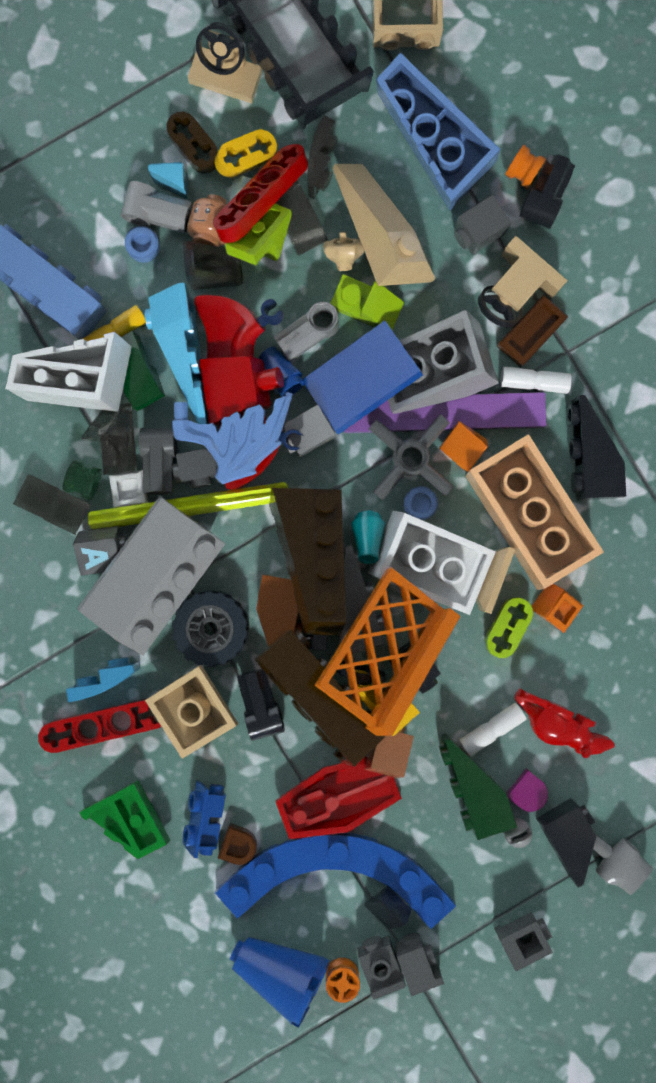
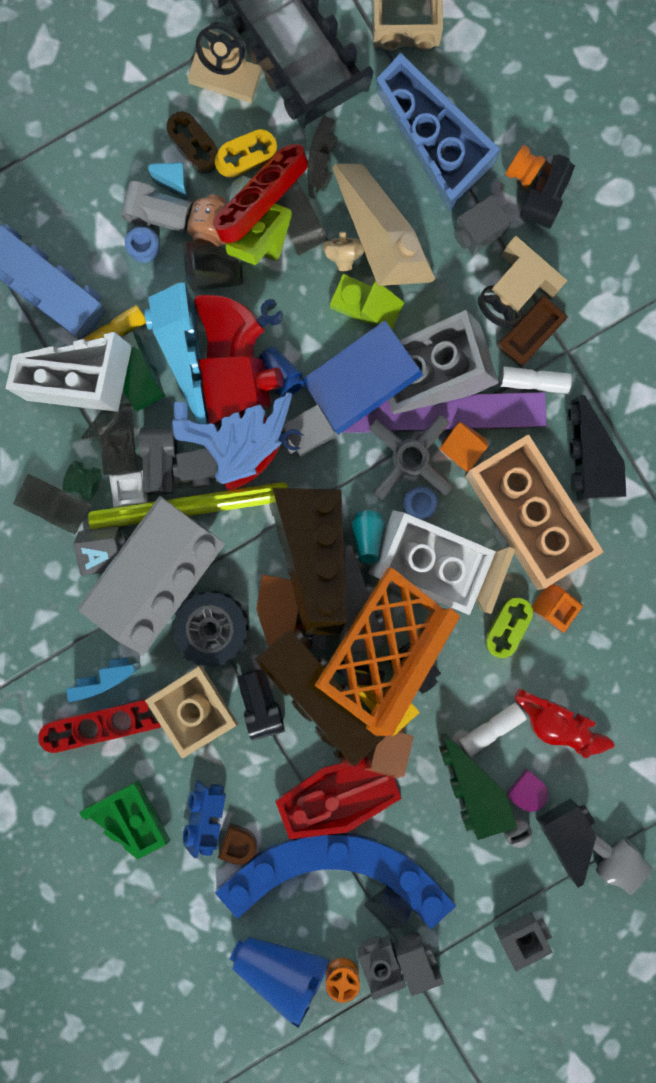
light grey piece [274,302,339,362] -> none

